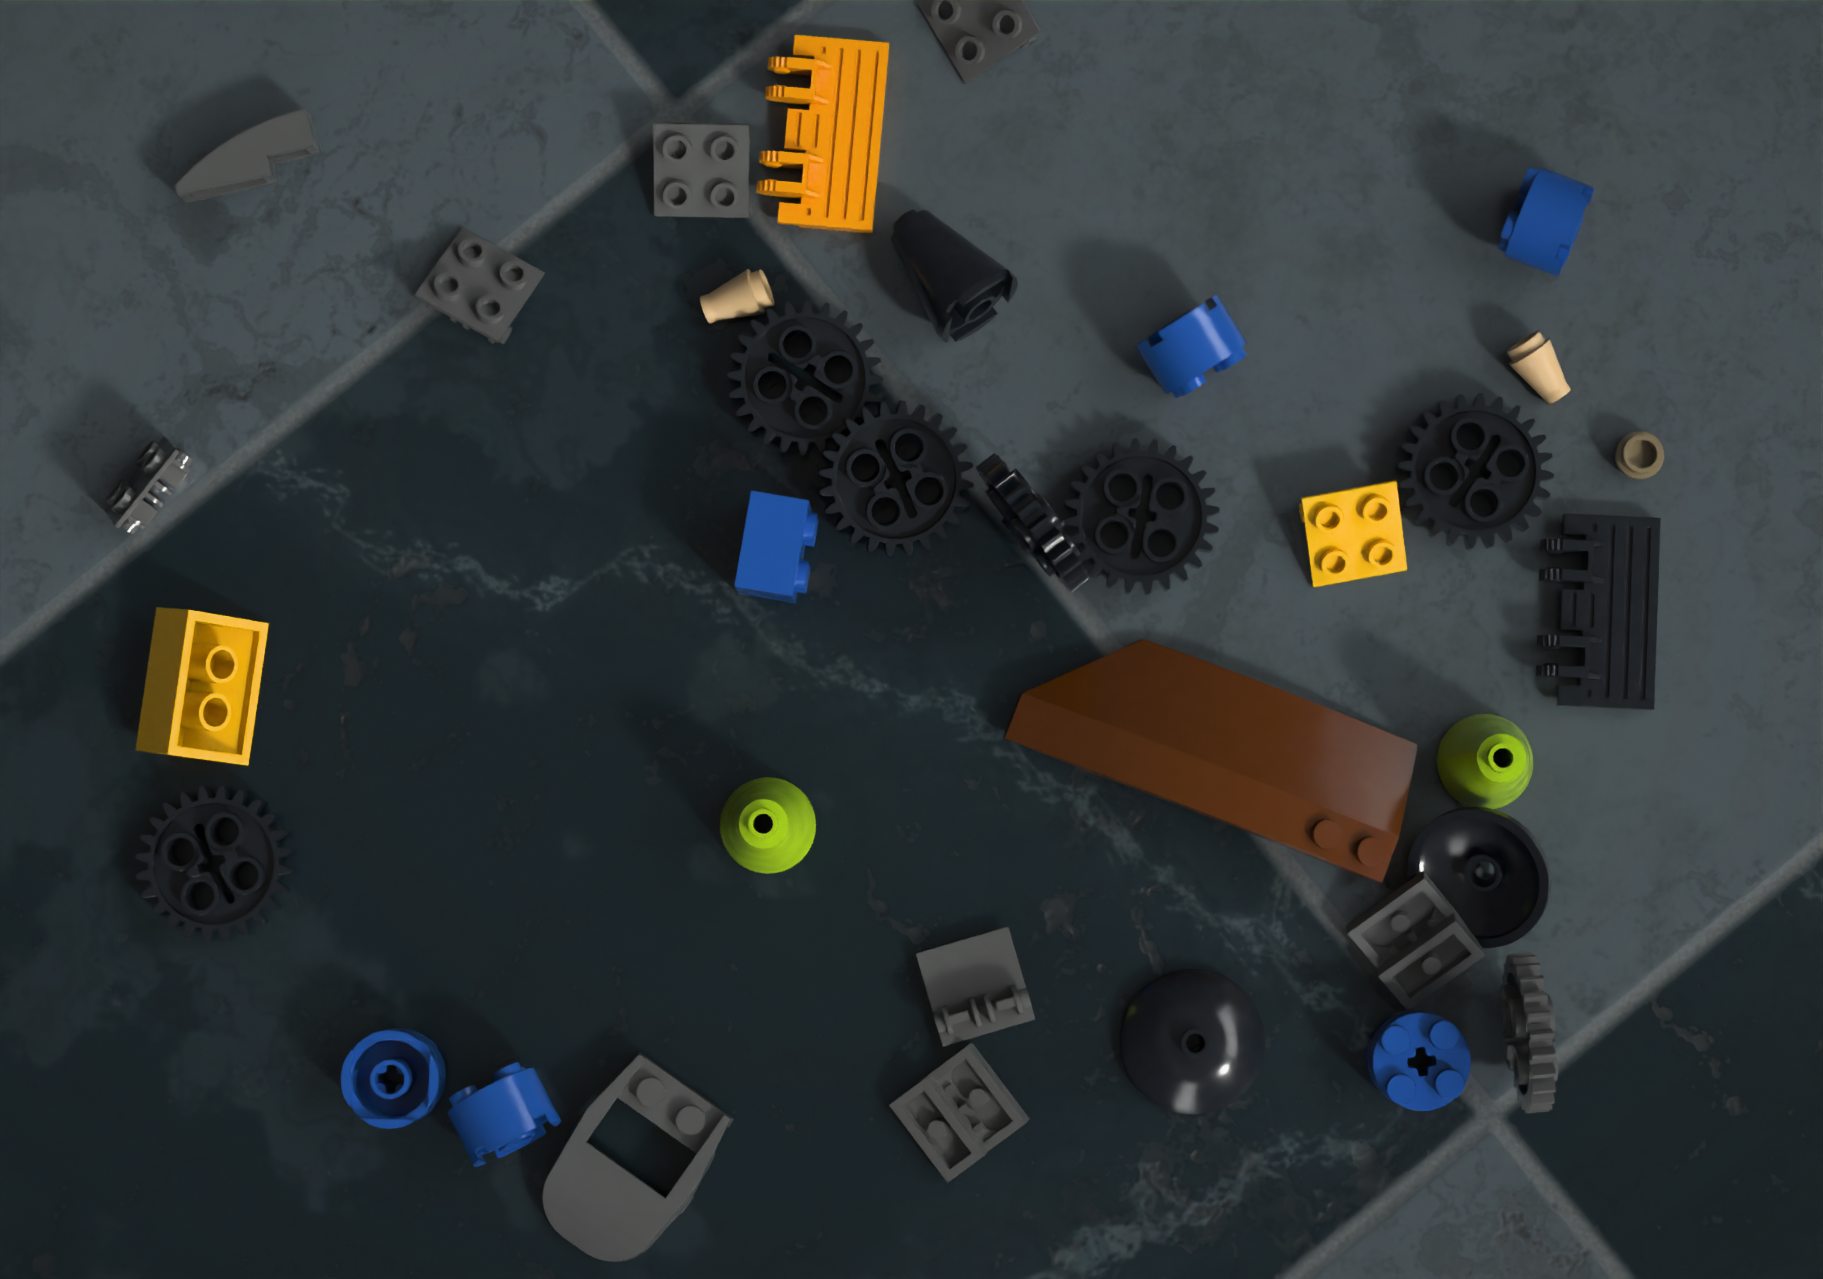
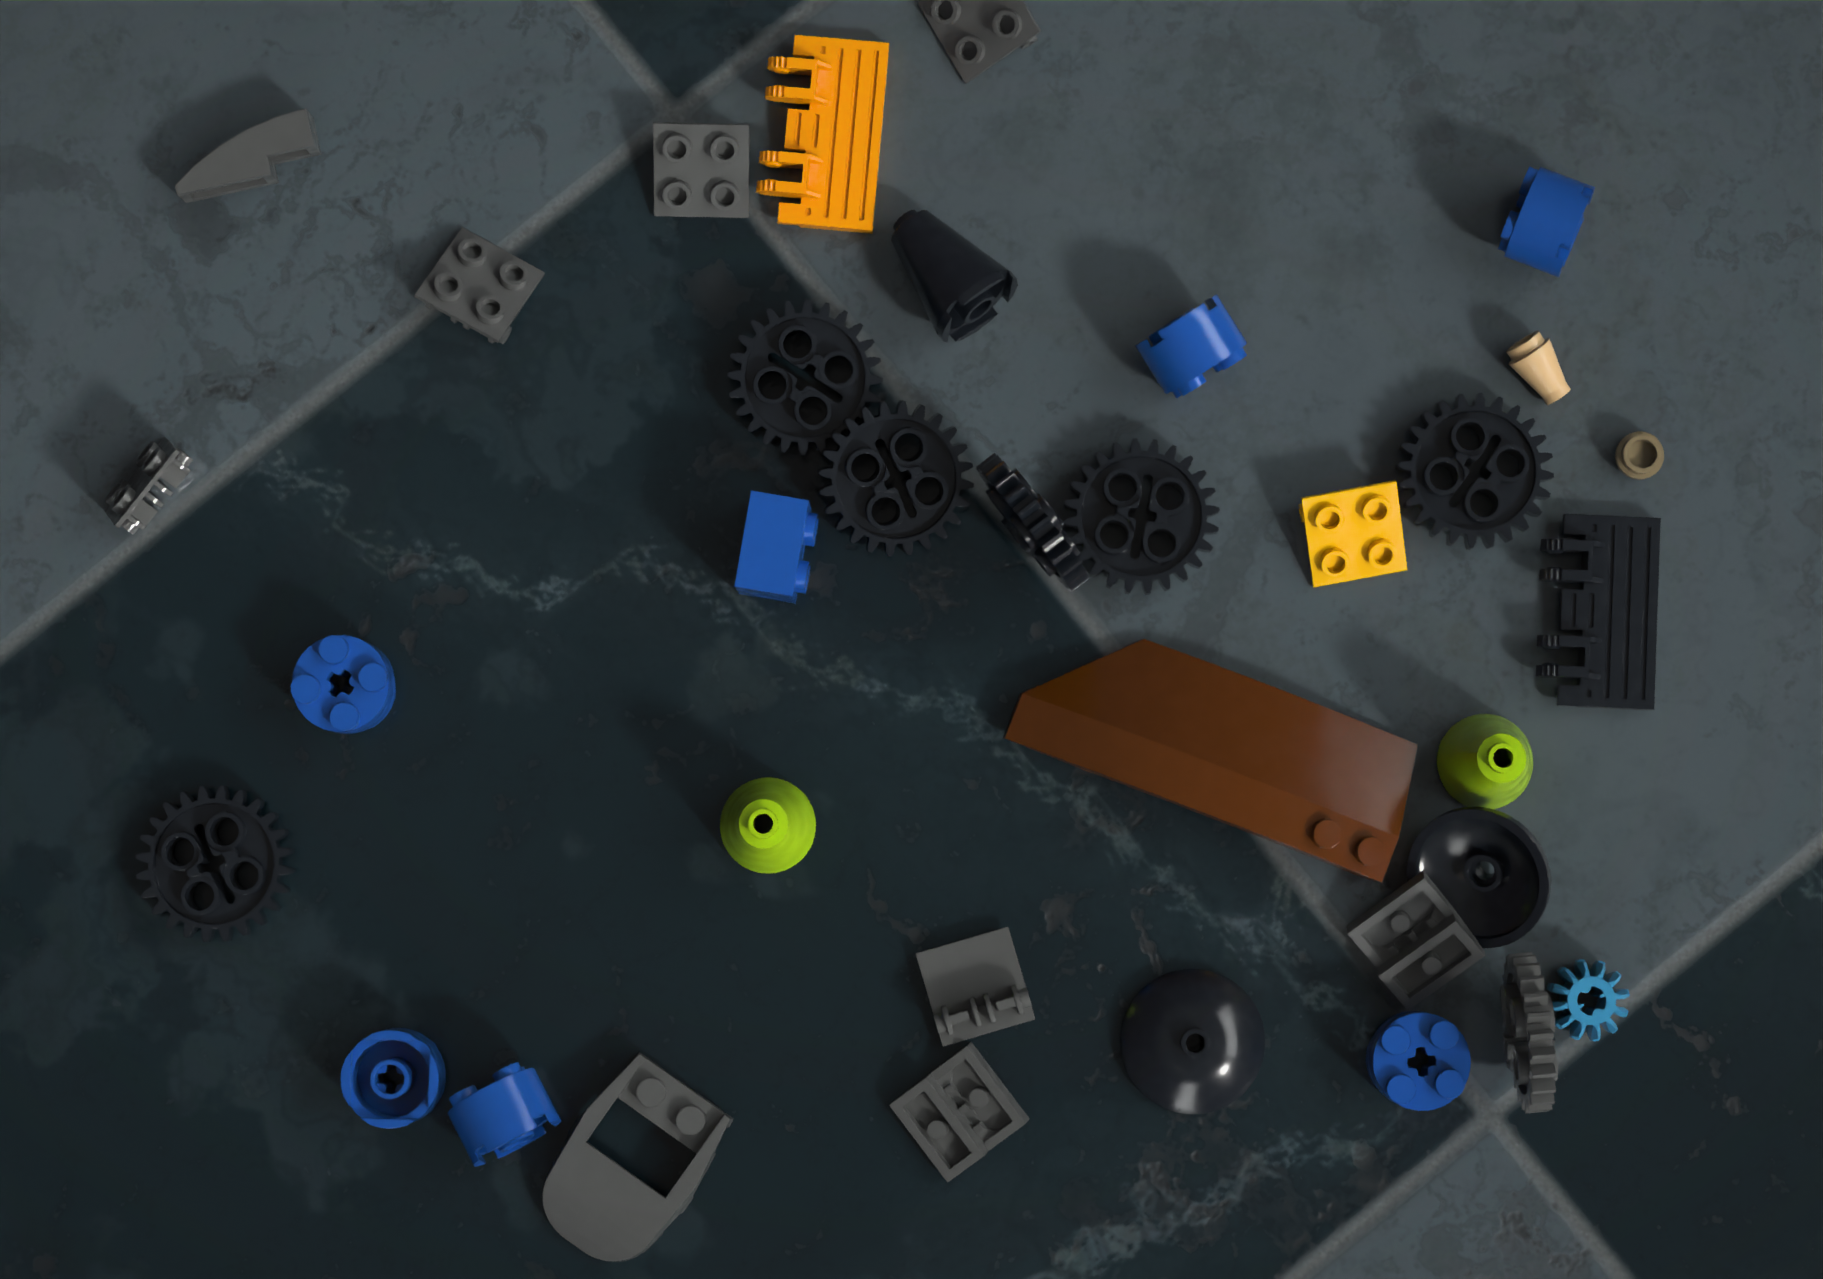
yellow slope [135,607,269,766] -> none
tan cone [700,269,774,323] -> none
none -> blue brick [291,635,396,734]
none -> dark azure gear [1547,959,1630,1041]

